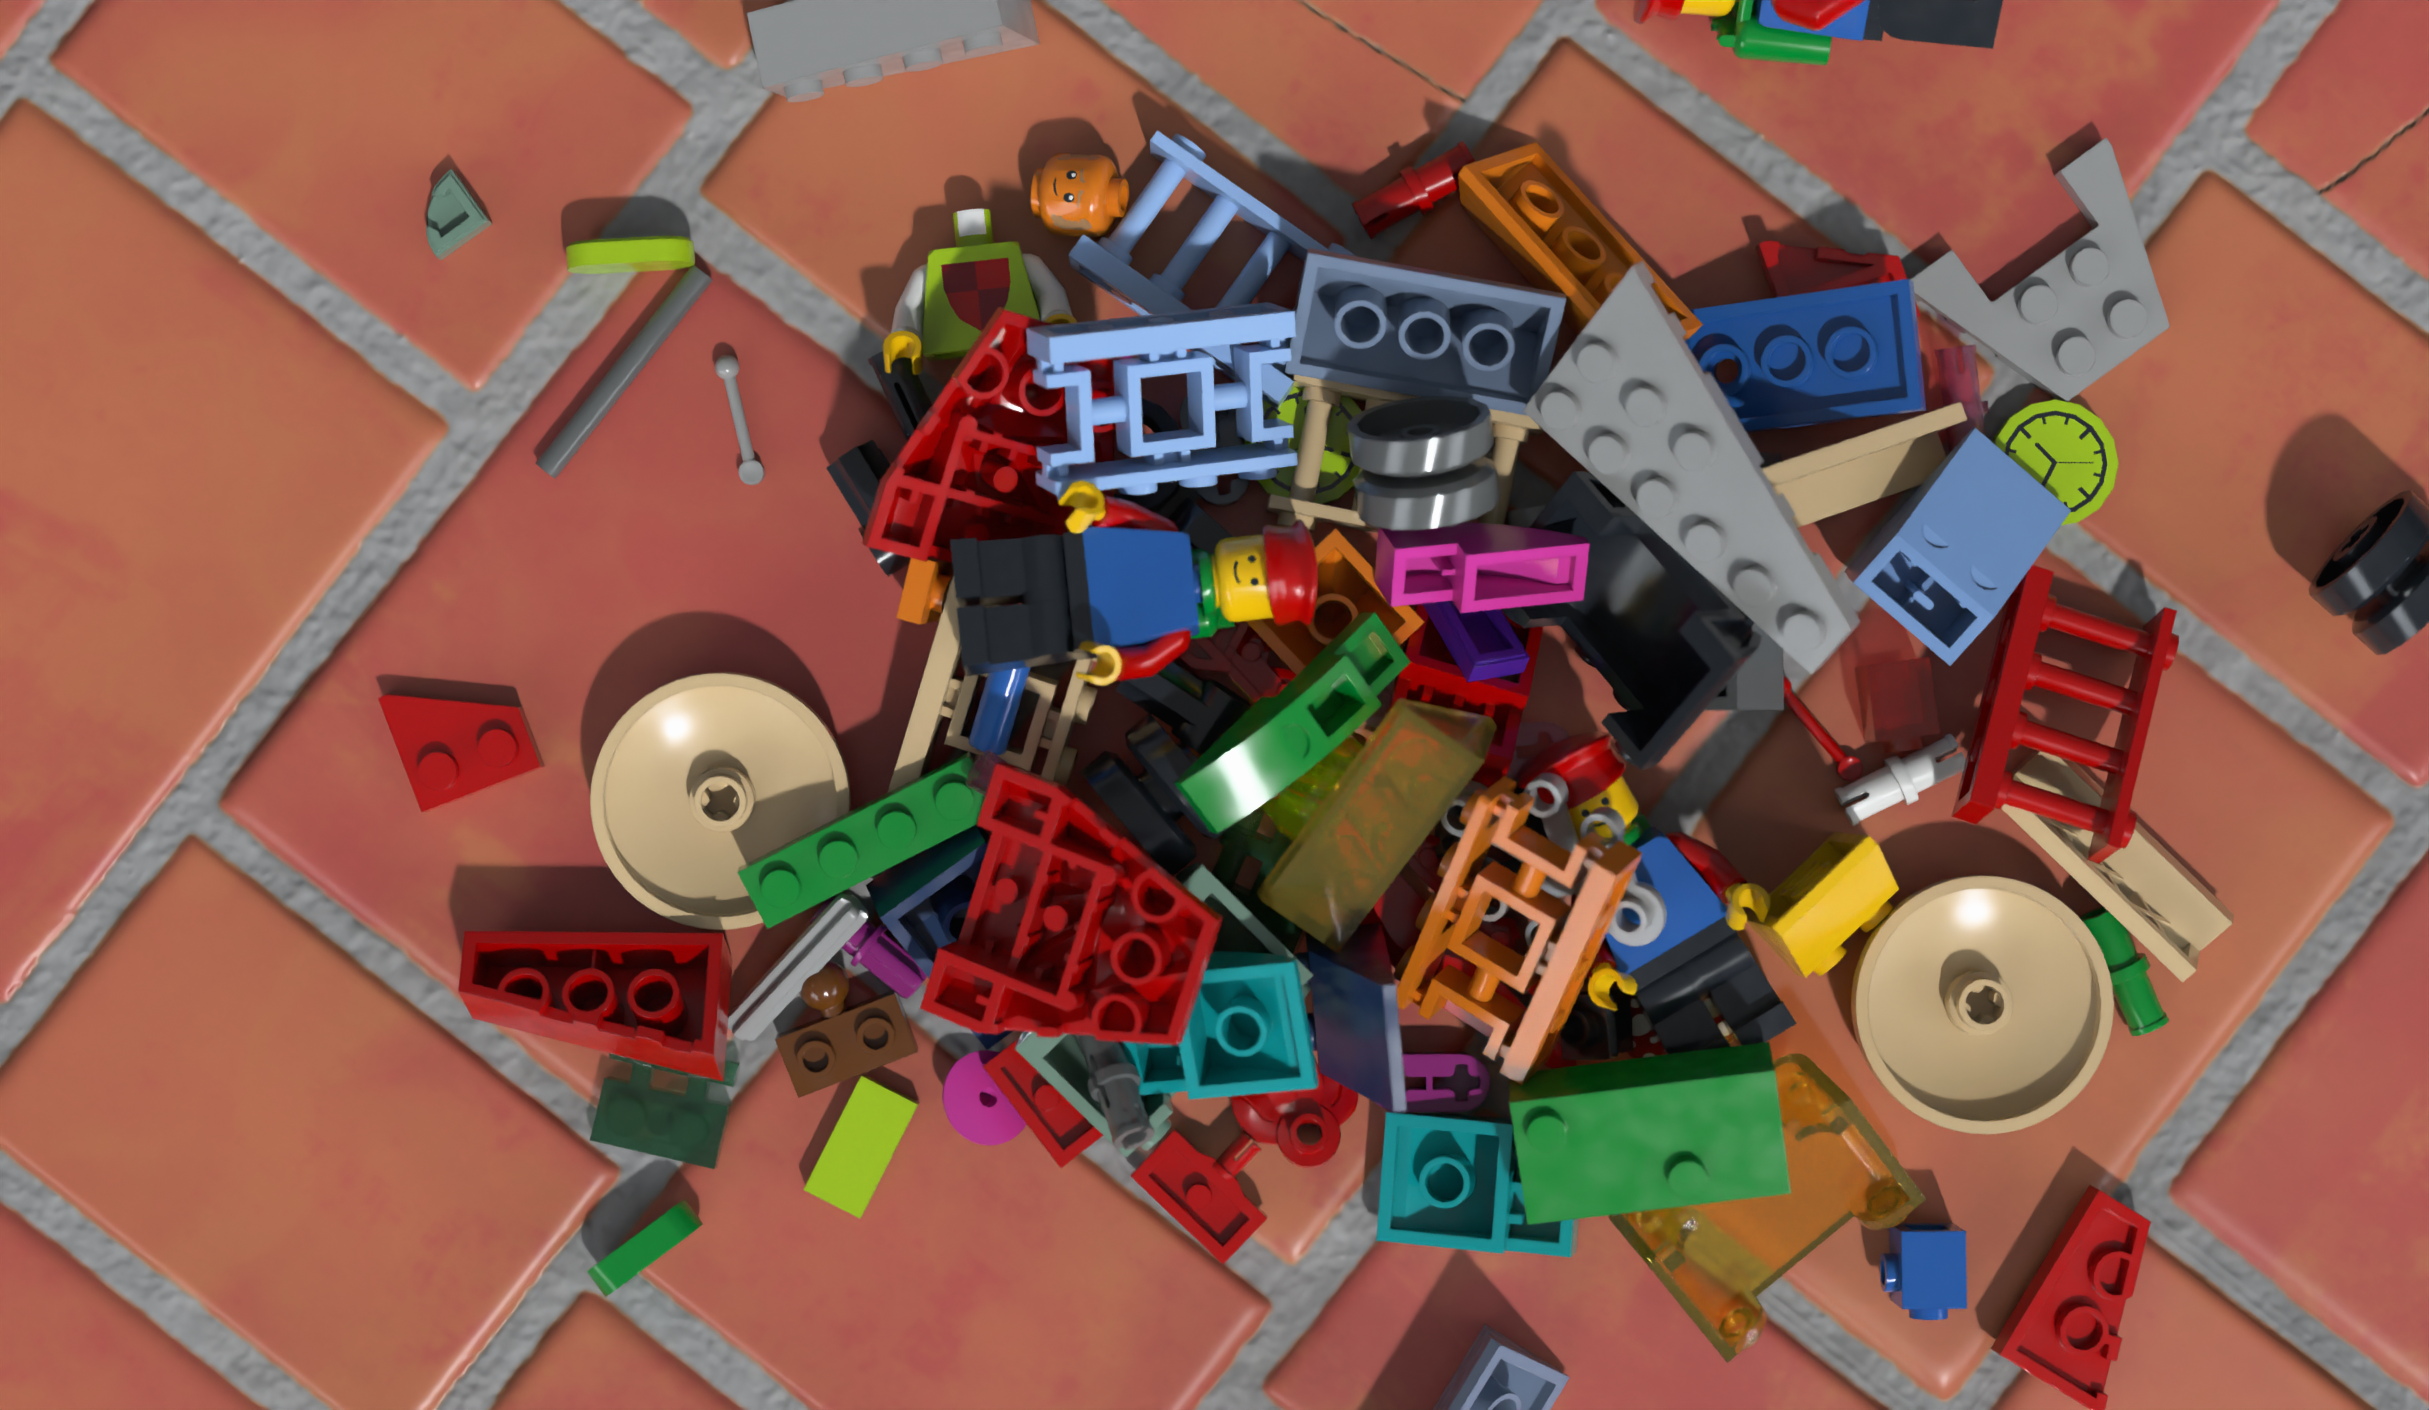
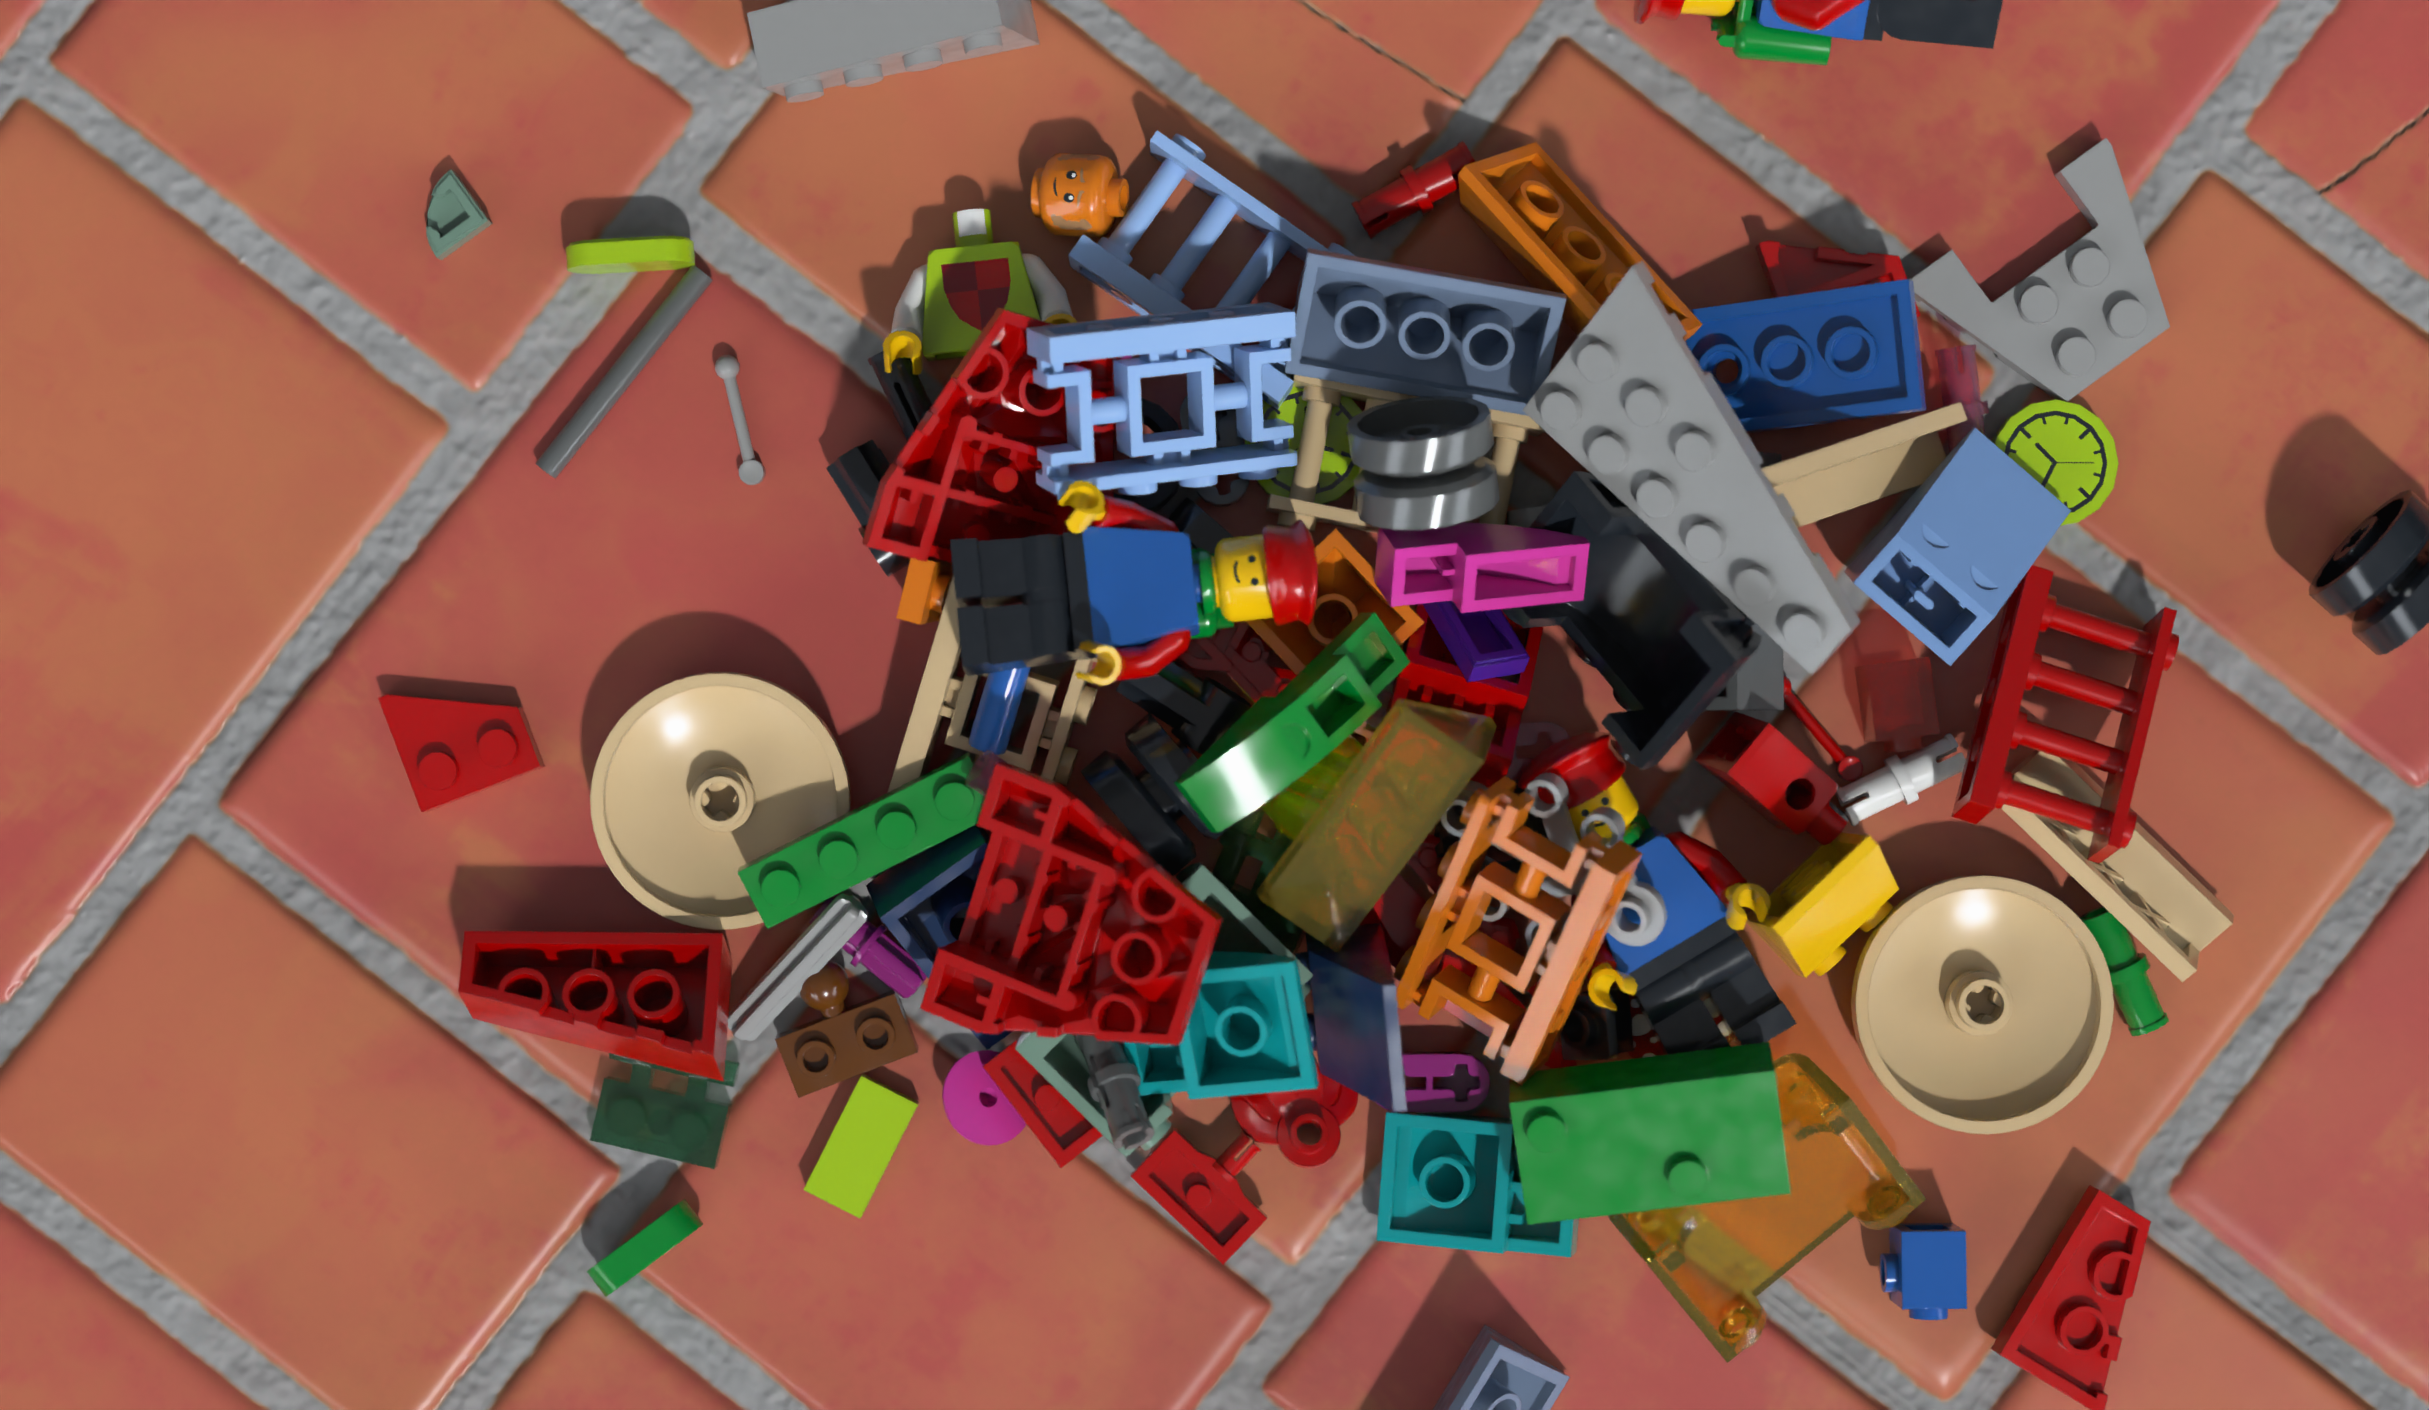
none -> red torso [1695,711,1848,846]

